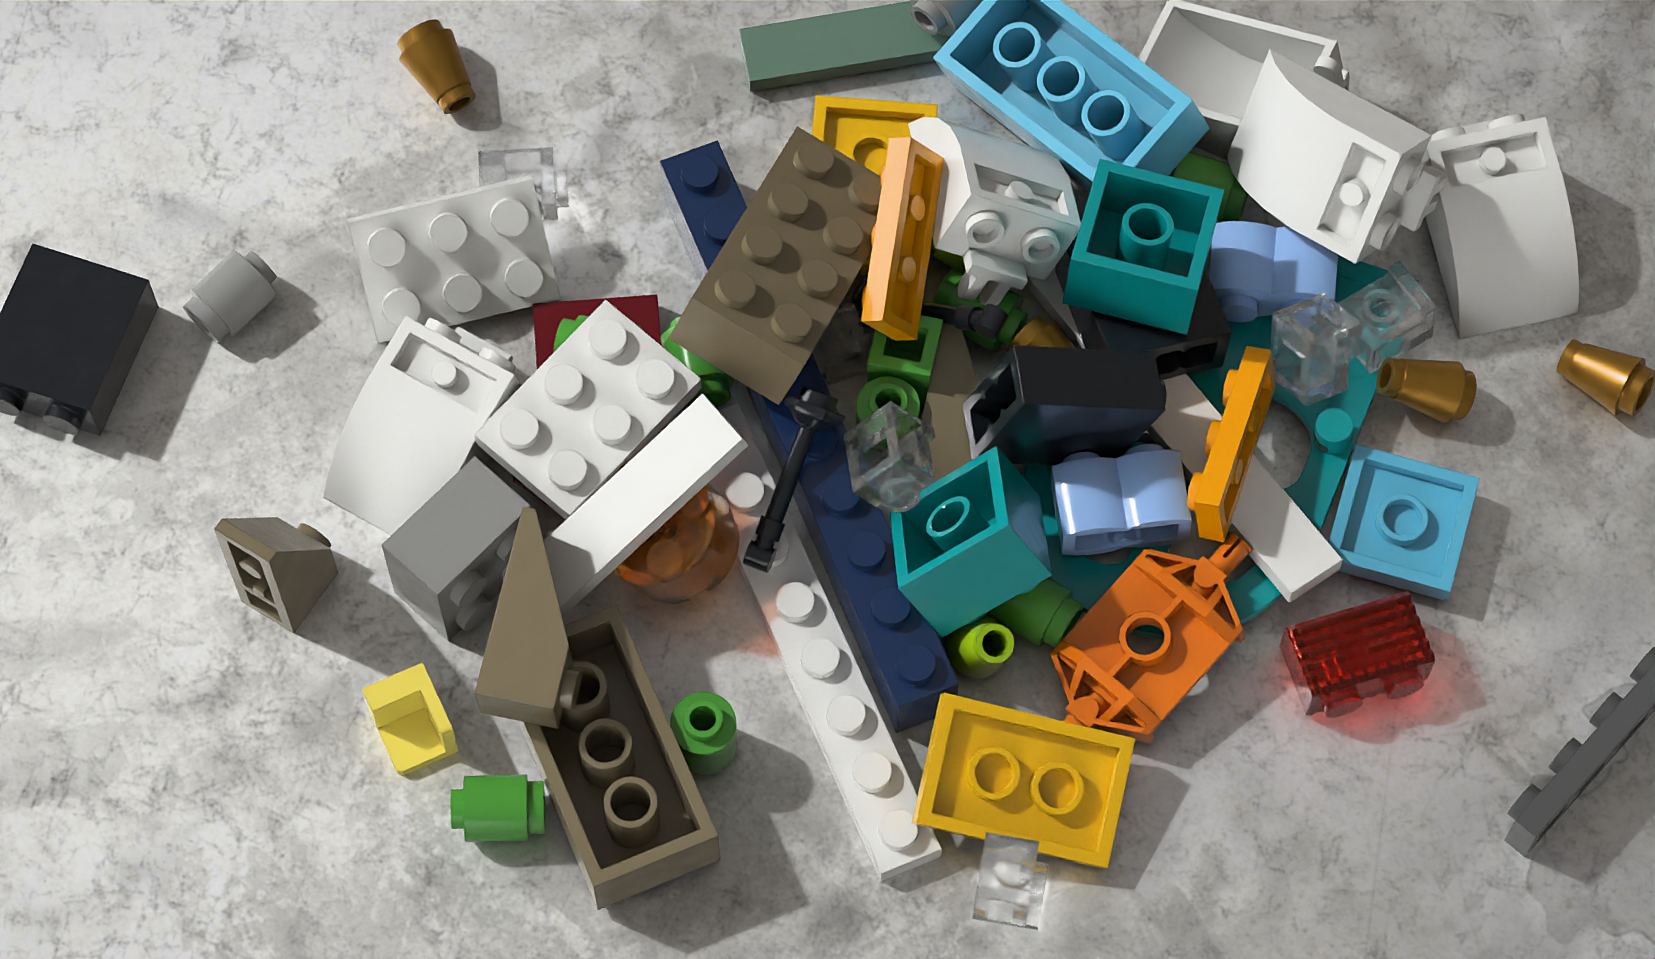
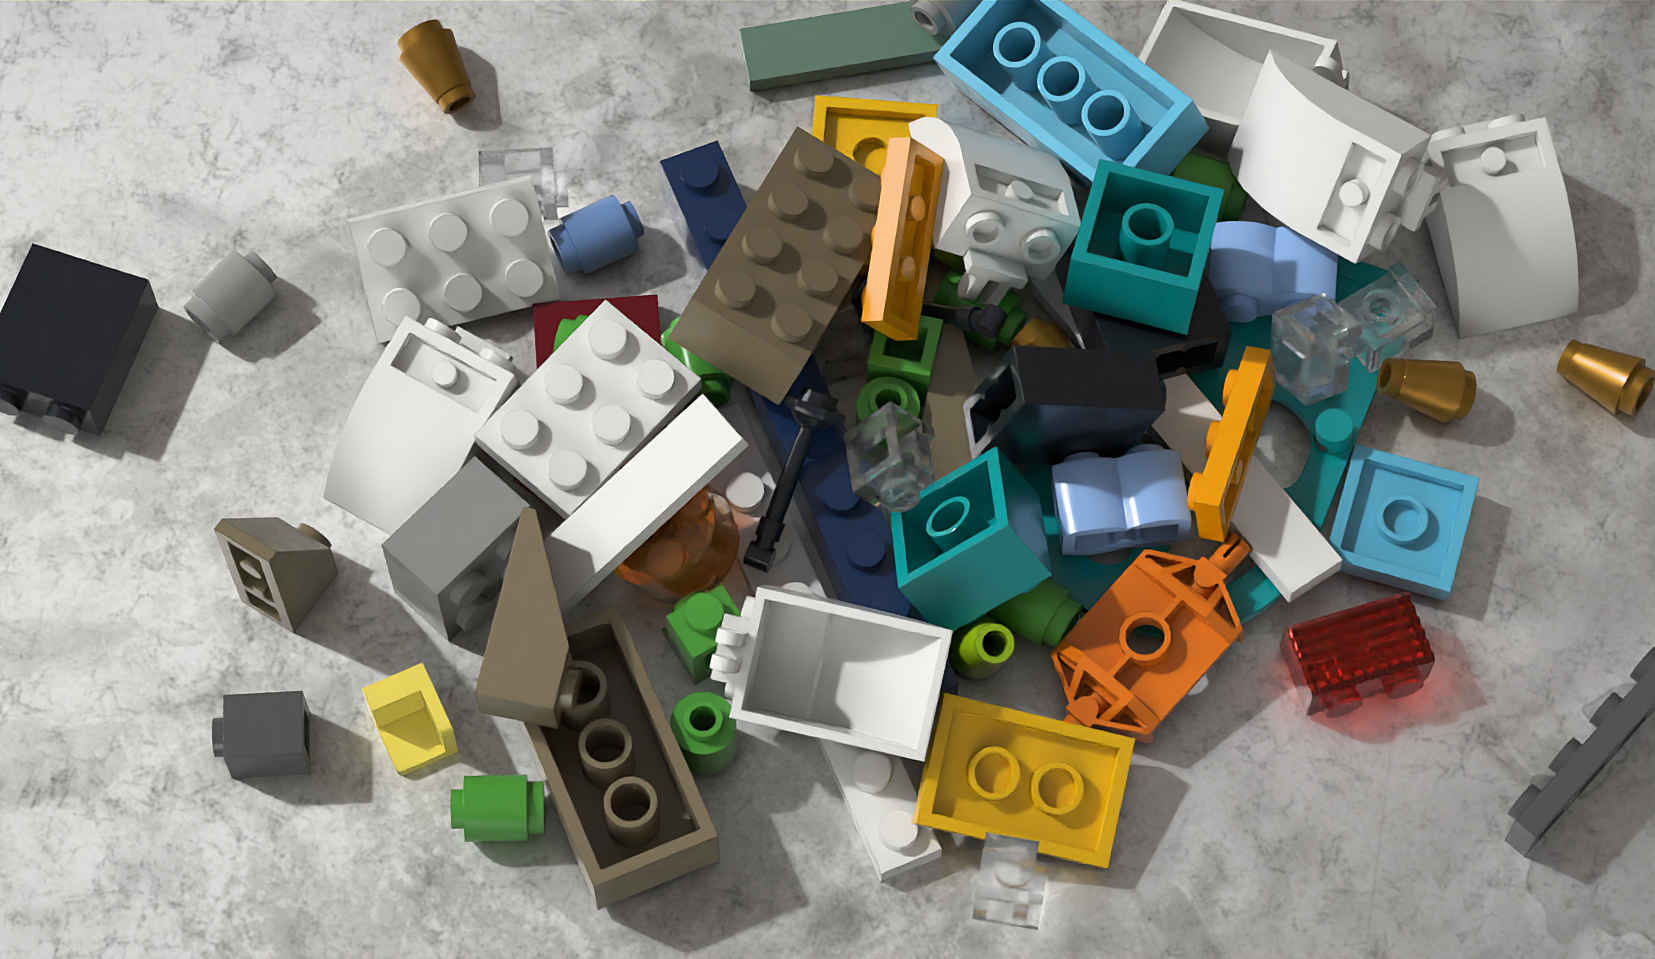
none -> dark grey brick [212,691,311,778]
none -> medium blue brick [547,195,645,276]
none -> bright green brick [662,584,741,685]
none -> white piece [709,585,953,762]

